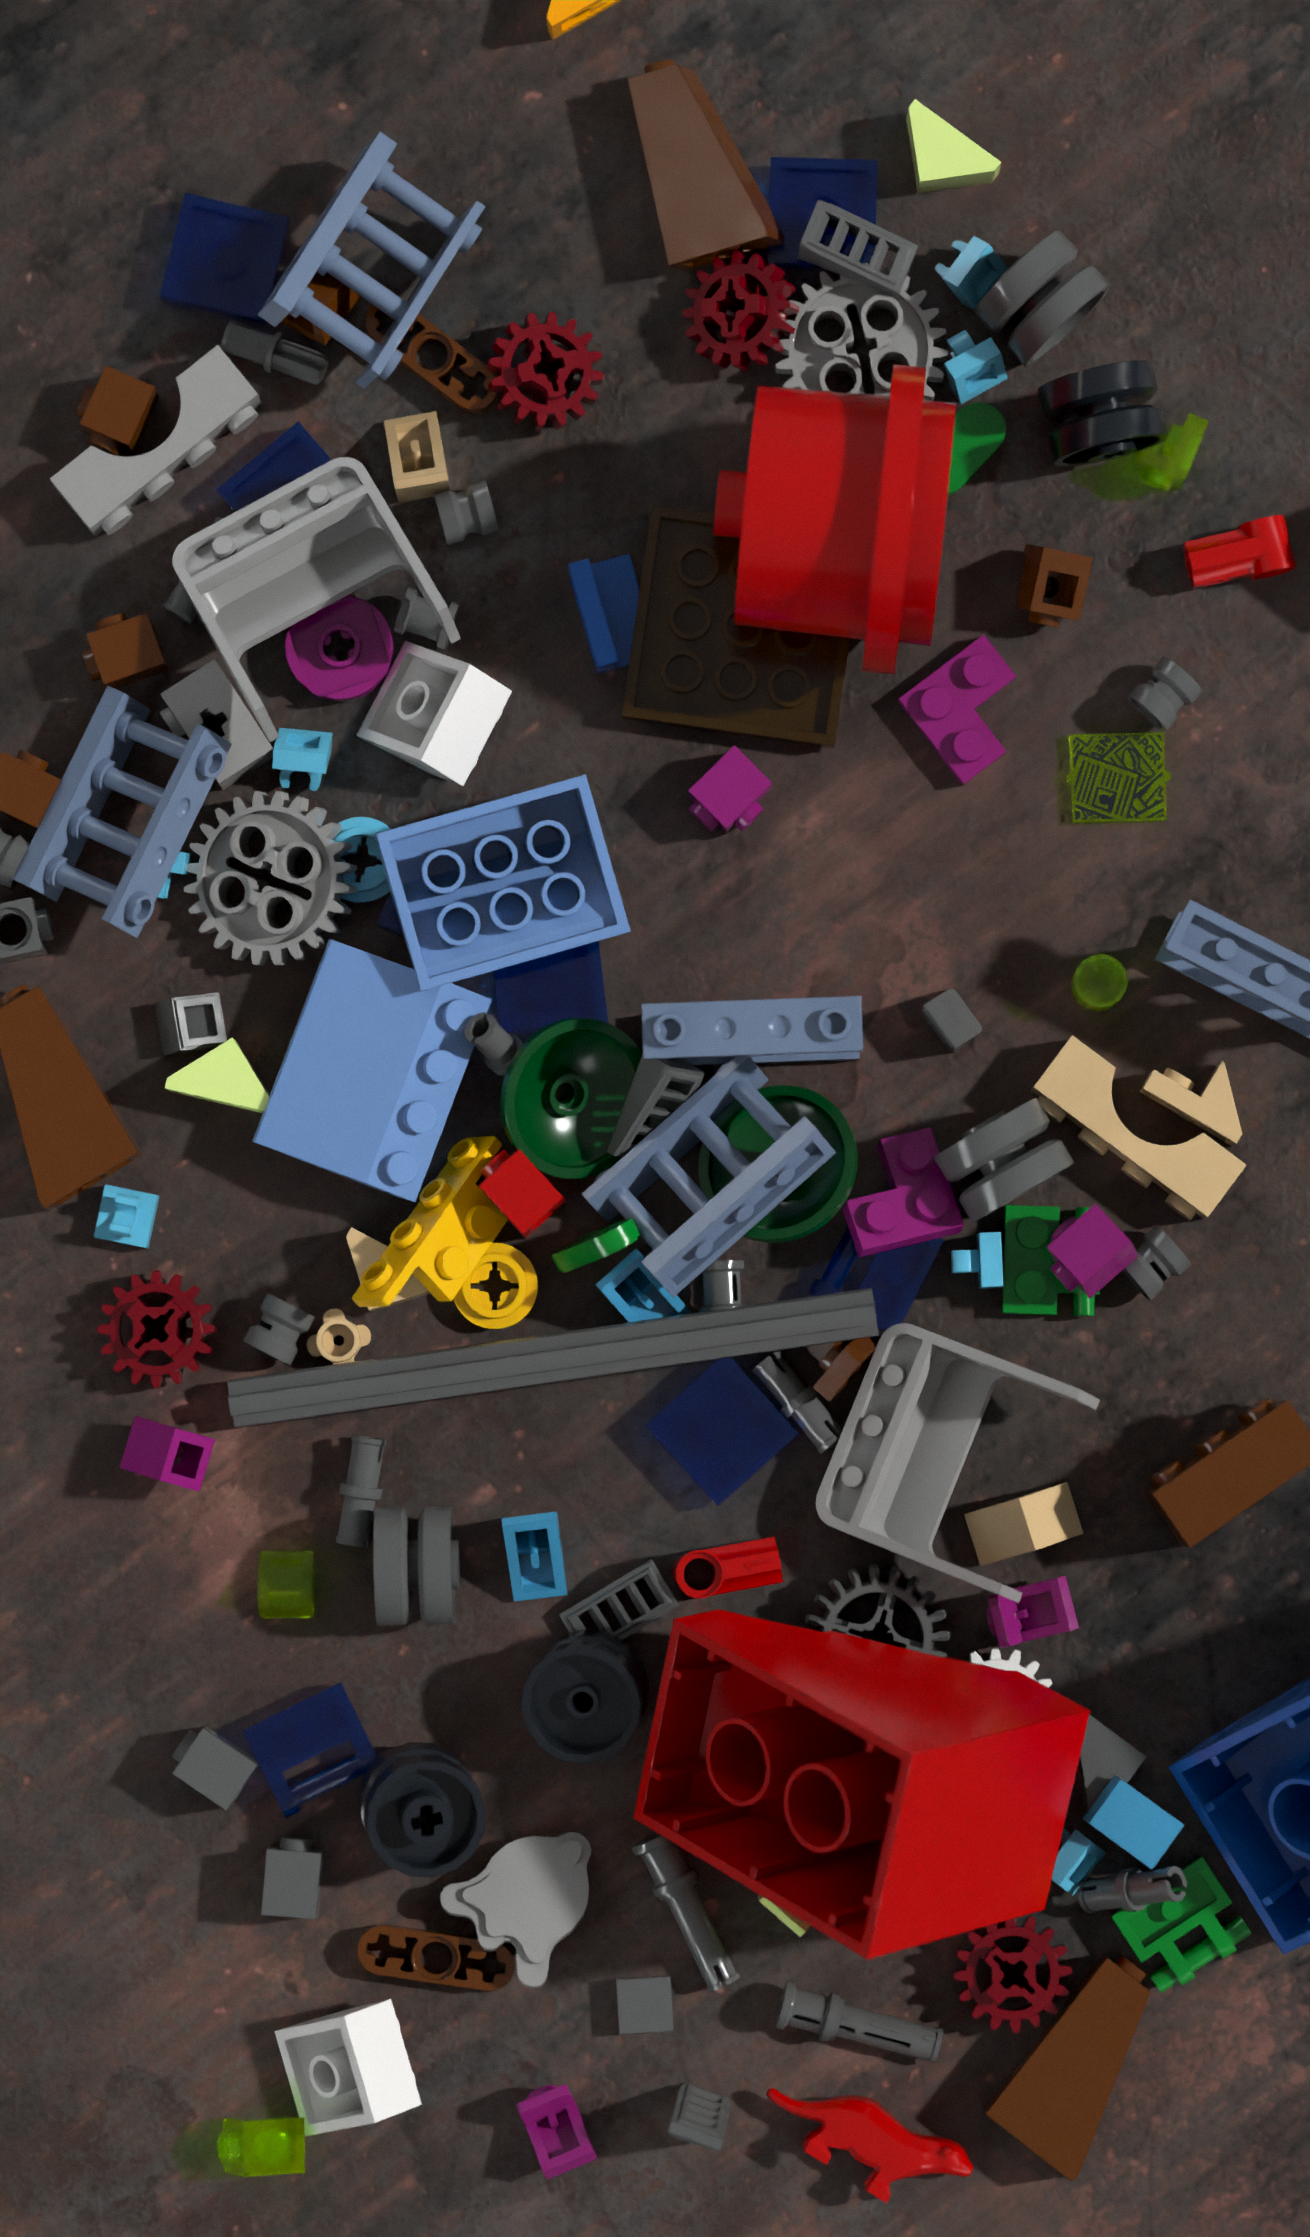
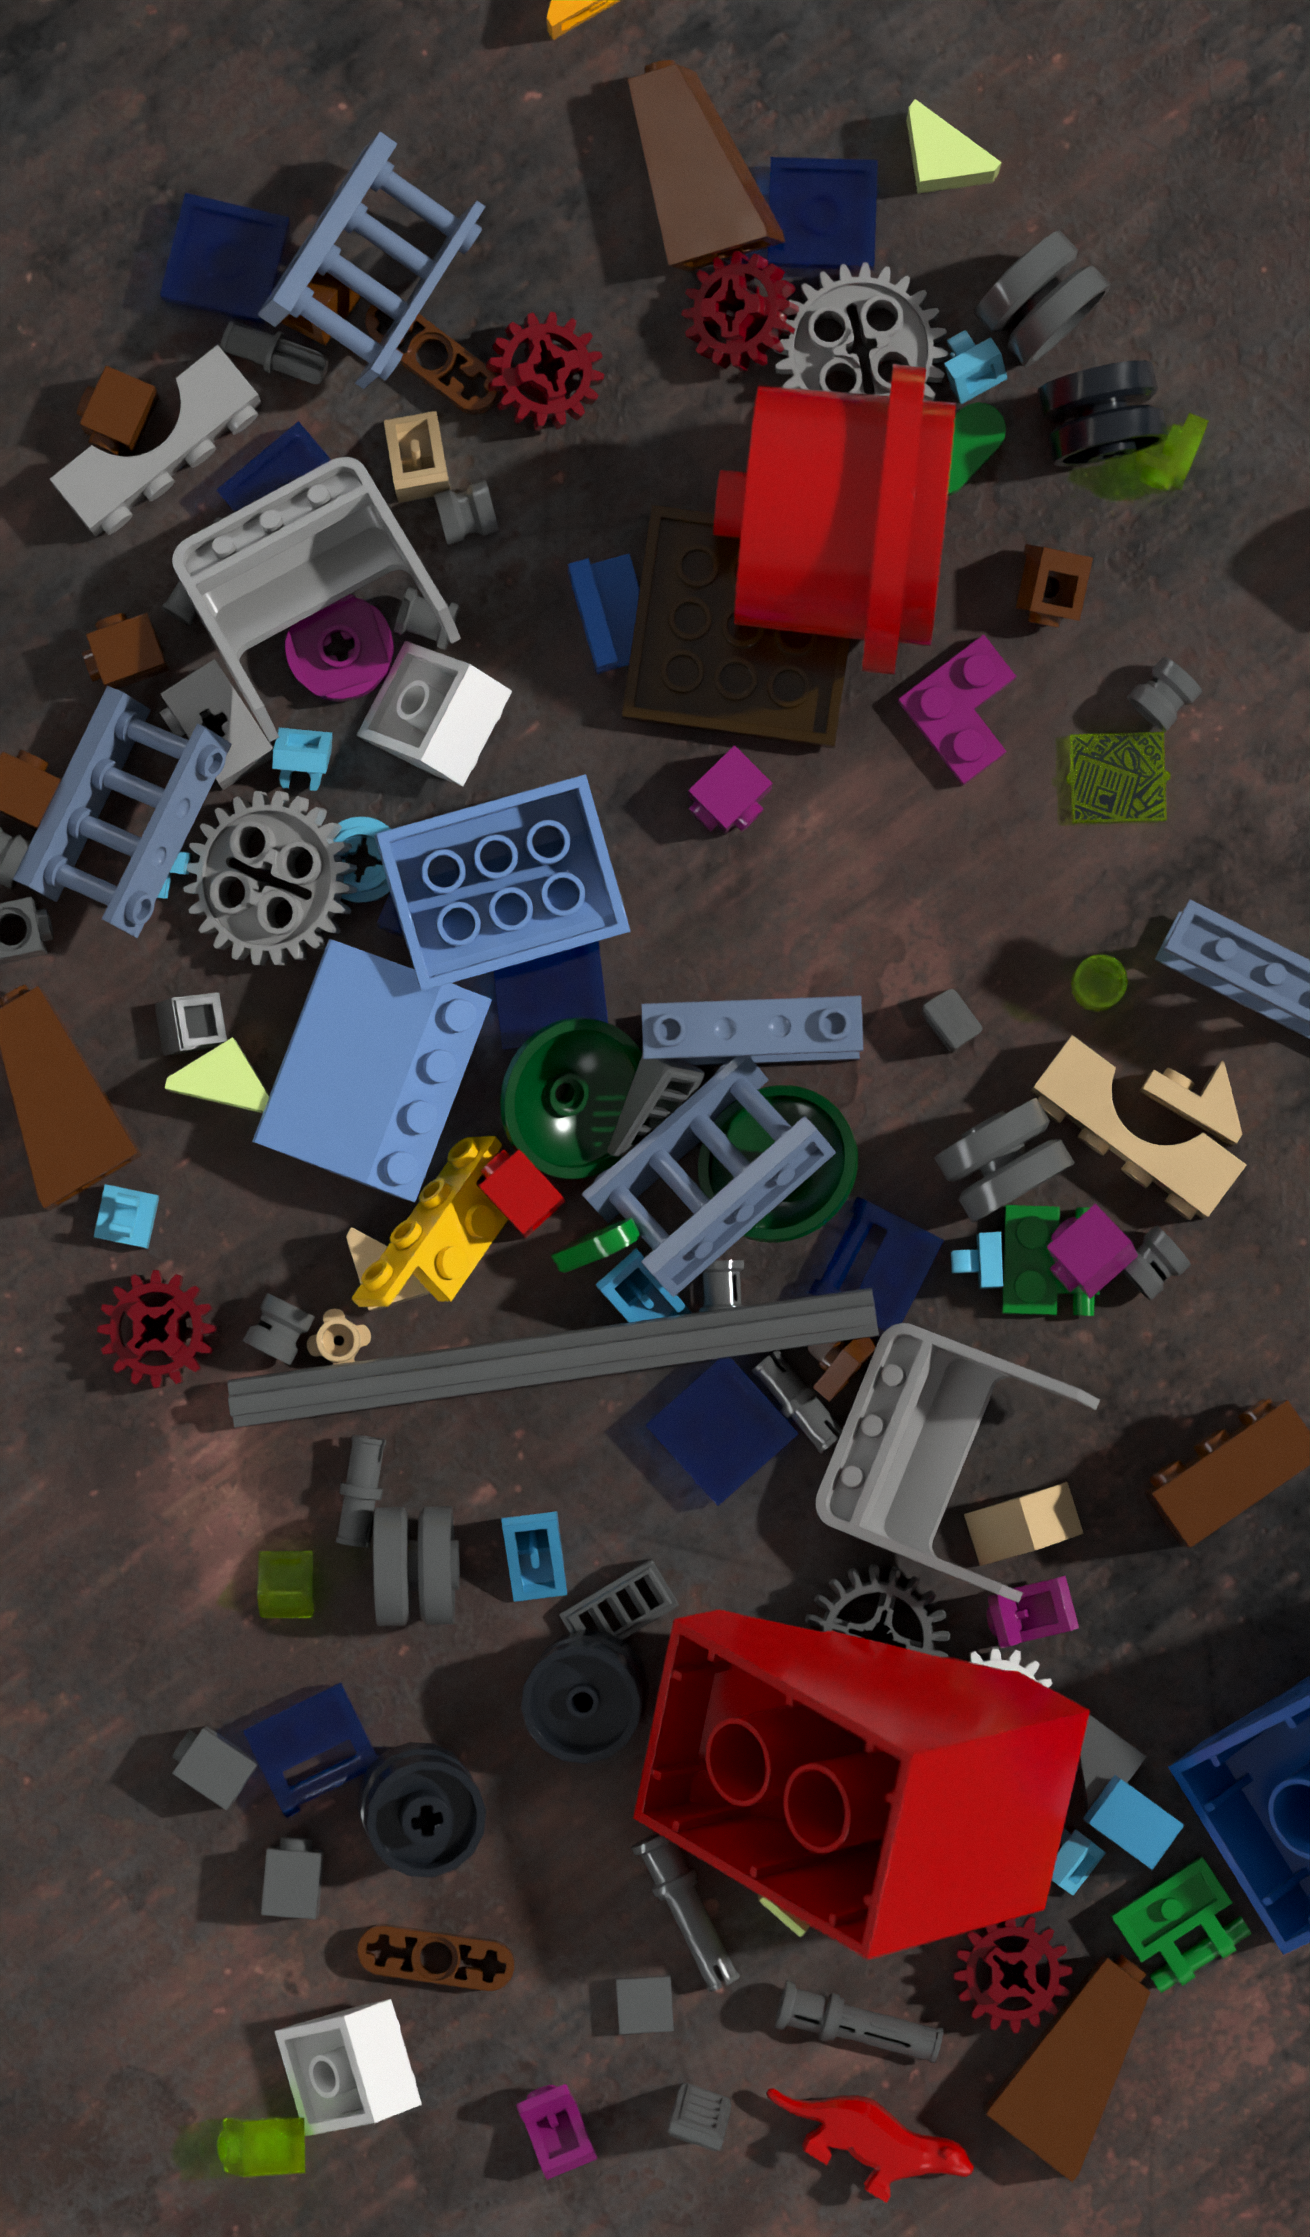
magenta brick [119,1416,215,1492] -> none
light grey tile [440,1832,591,1989] -> none
yellow gear [453,1243,538,1329] -> none
dark grey pin [464,1012,524,1076] -> none
red piece [672,1536,783,1599] -> none
dark grey slope [798,199,918,296] -> none
magenta plate [842,1127,964,1257] -> none
medium azure tile [935,236,1008,310] -> none
dark grey pin [1078,1866,1187,1914] -> none
red piece [1183,515,1297,589] -> none

